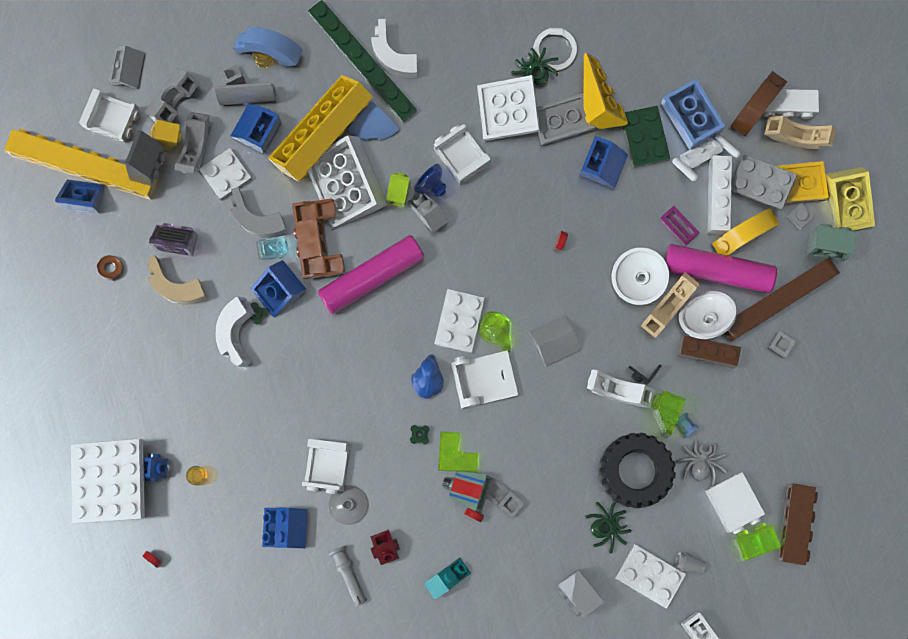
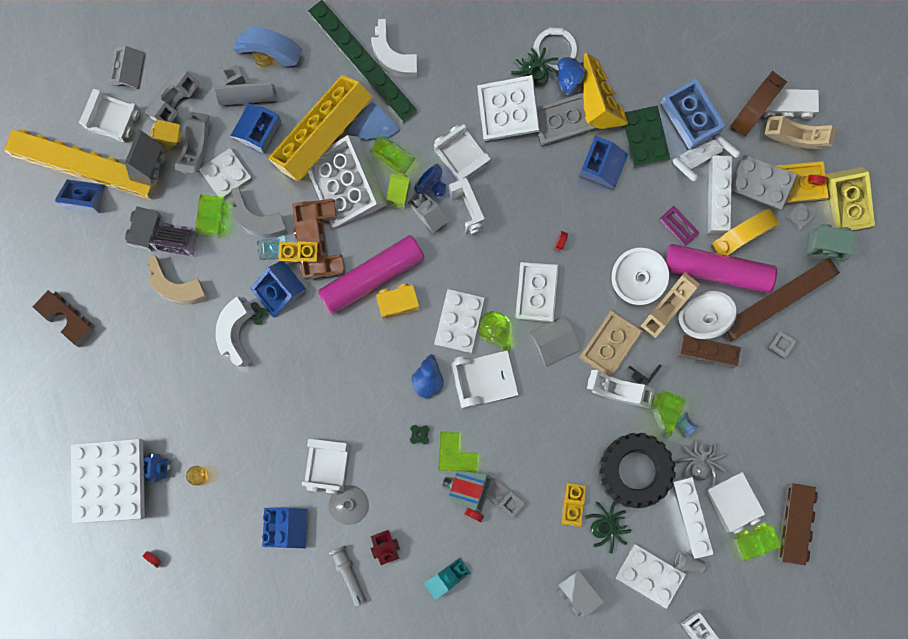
dark orange piece [97,255,122,281] -> none
none -> reddish brown arch [32,290,94,347]
none -> dark grey brick [125,206,162,252]
none -> clear neon green brick [195,194,228,238]
none -> yellow slope [278,241,318,262]
none -> clear neon green brick [369,136,415,173]
none -> yellow brick [376,283,419,319]
none -> white panel [449,177,485,235]
none -> white tile [515,262,559,322]
none -> blue hair [557,57,587,95]
none -> yellow slope [561,483,586,527]
none -> tan tile [579,310,643,377]
none -> white brick [673,475,713,559]
none -> red tile [807,175,828,186]

